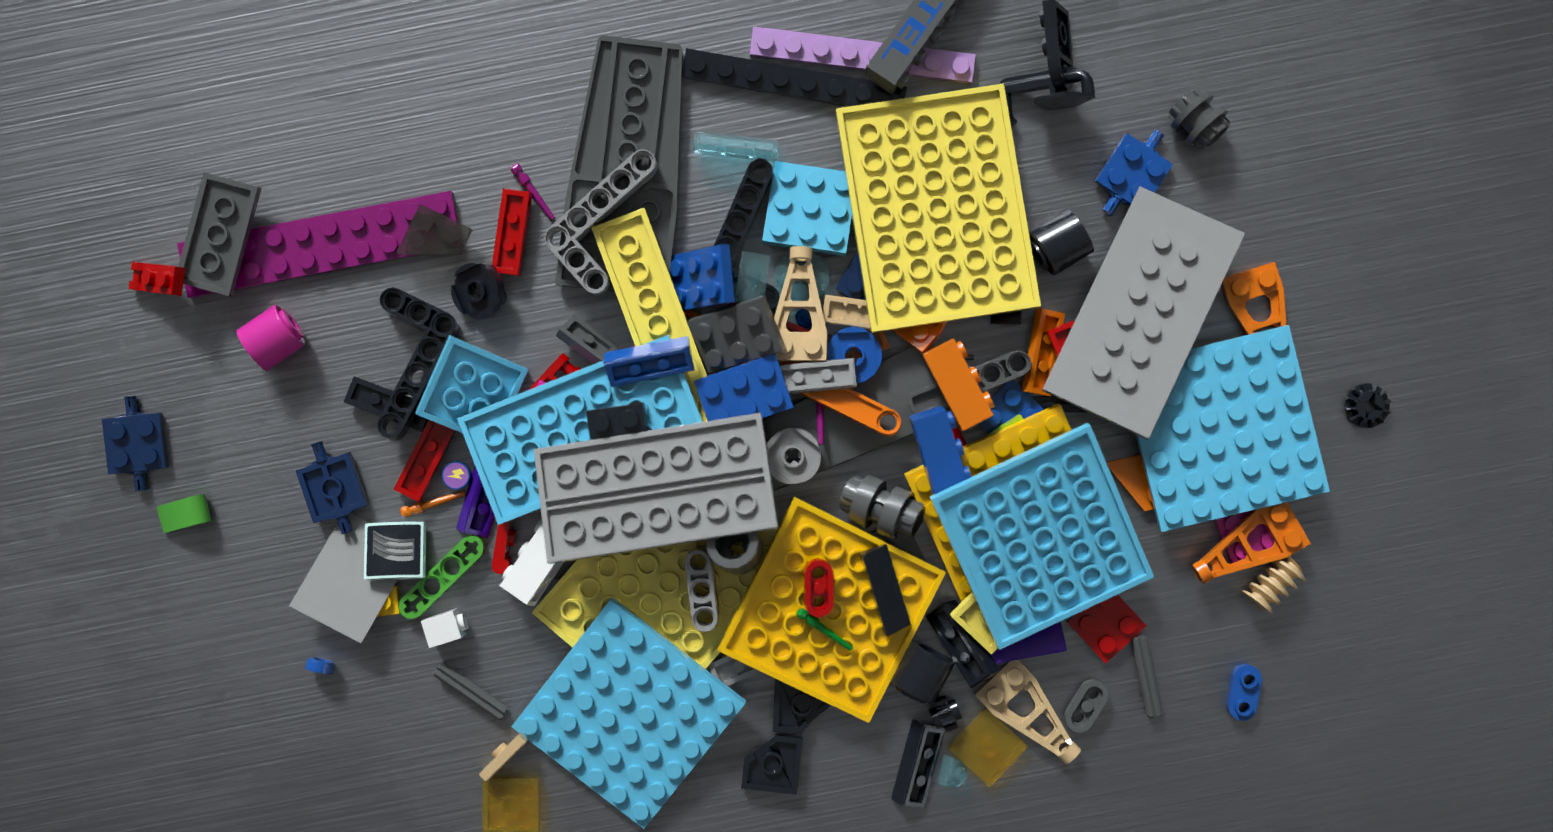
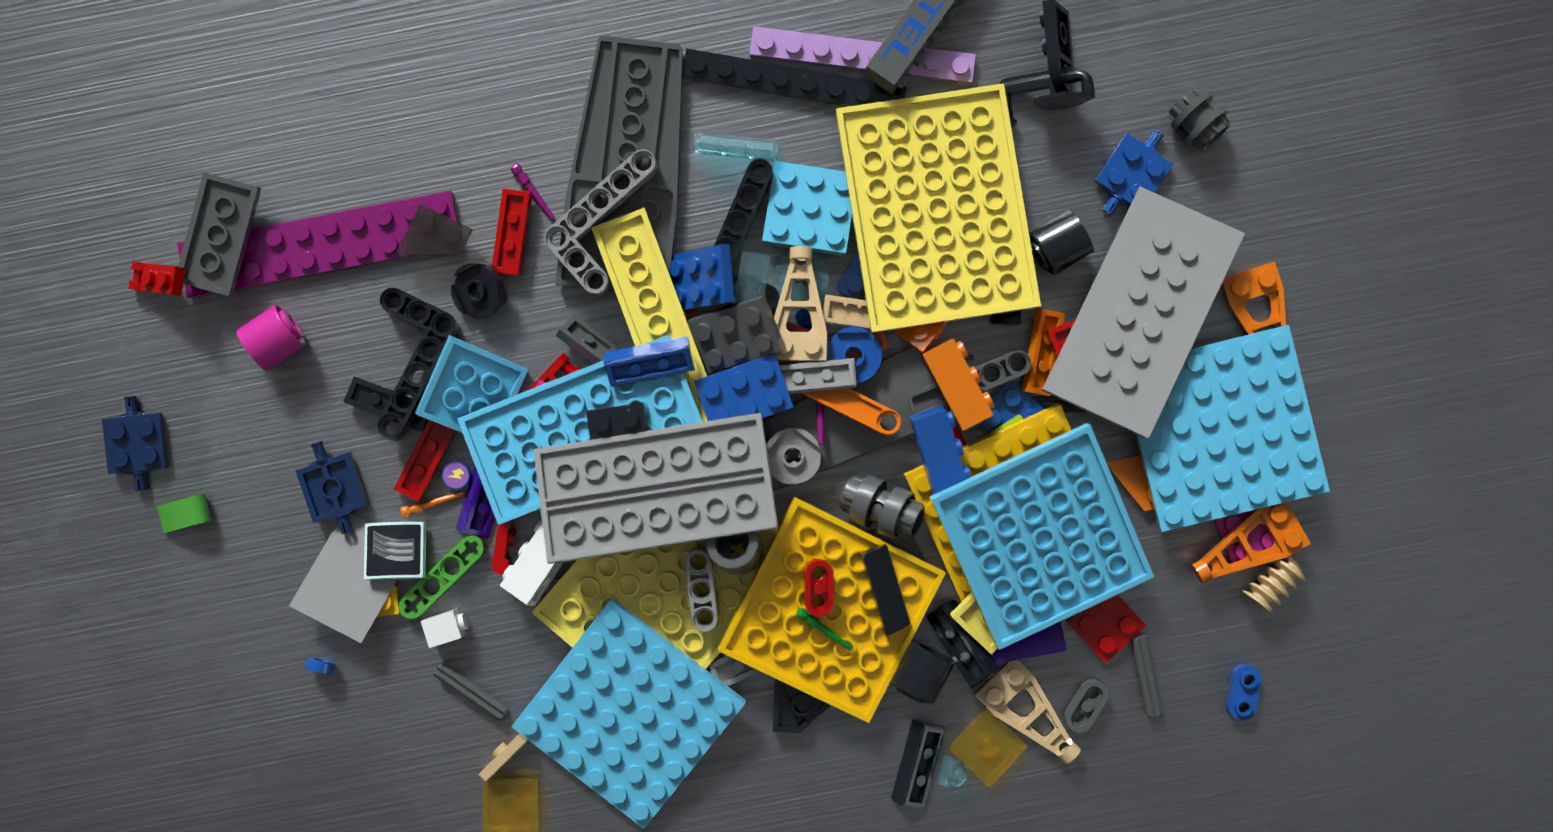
black plate [741,734,803,795] -> none
black gear [929,695,962,733] -> none
black gear [1345,383,1391,428] -> none

